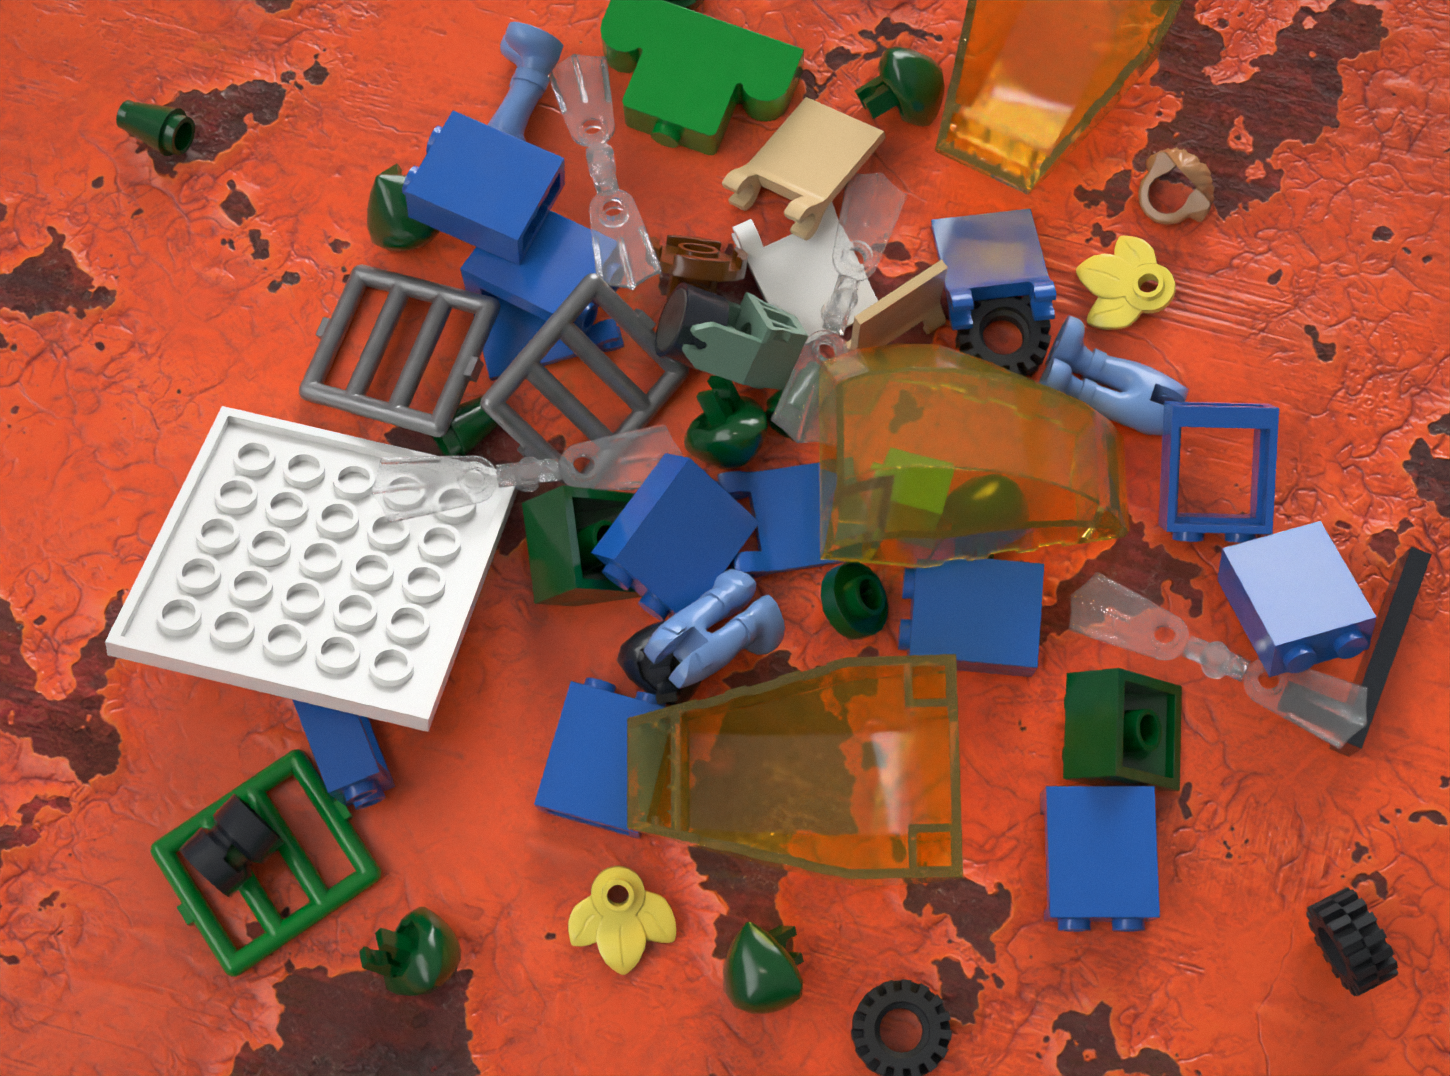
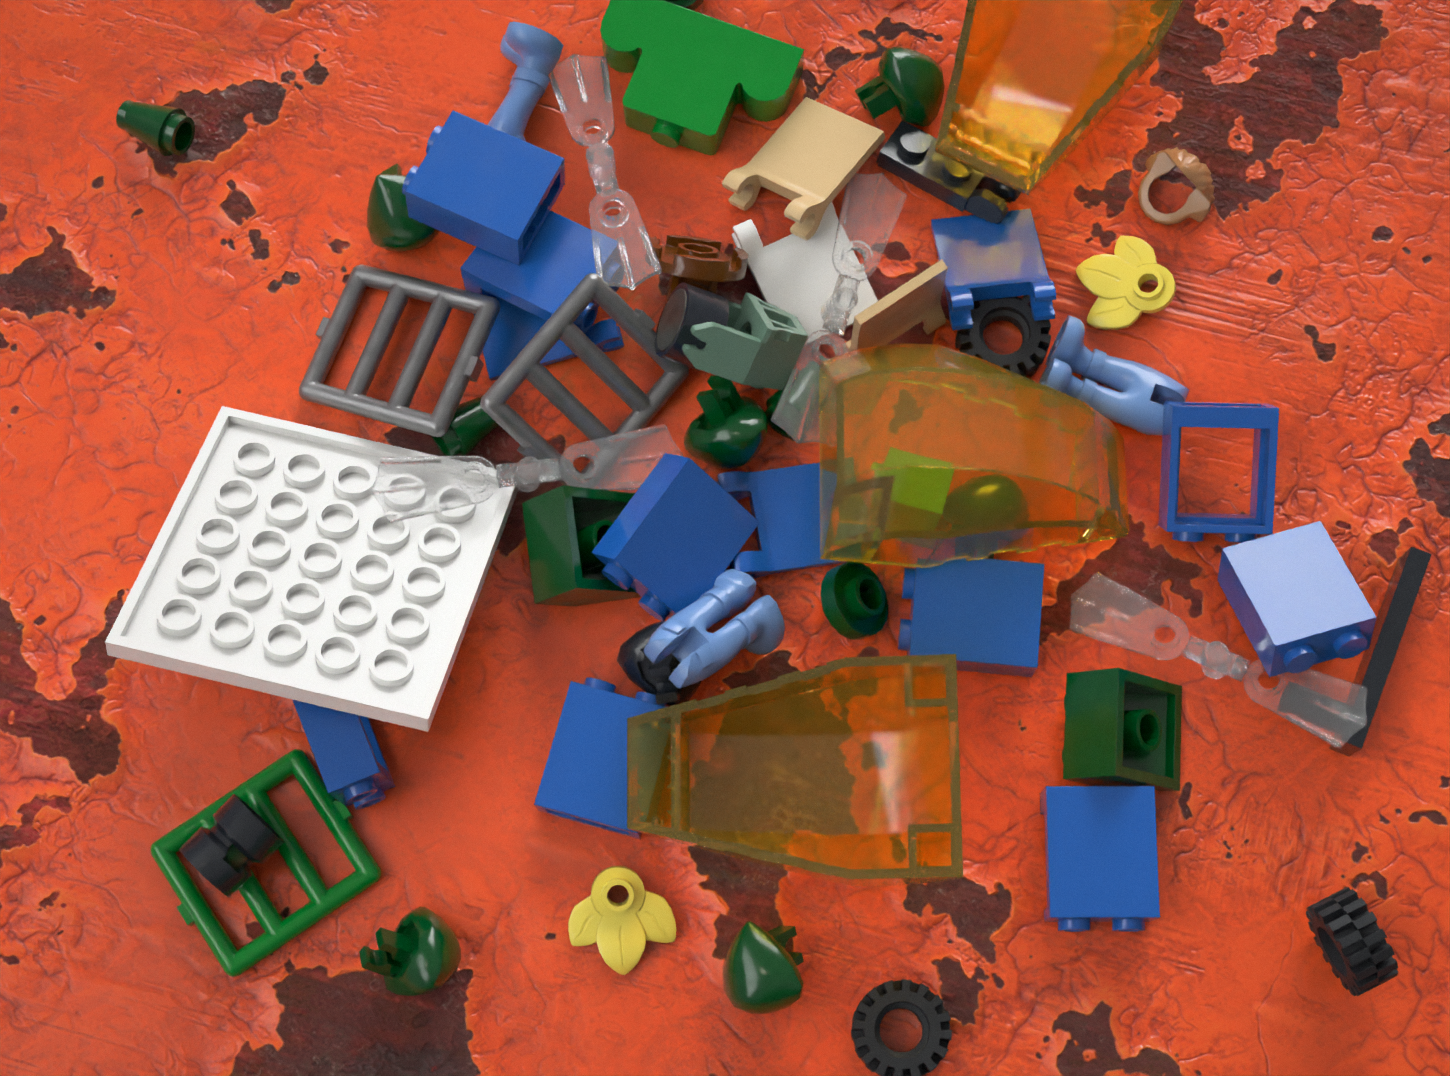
none -> black hinge [876,120,1022,224]

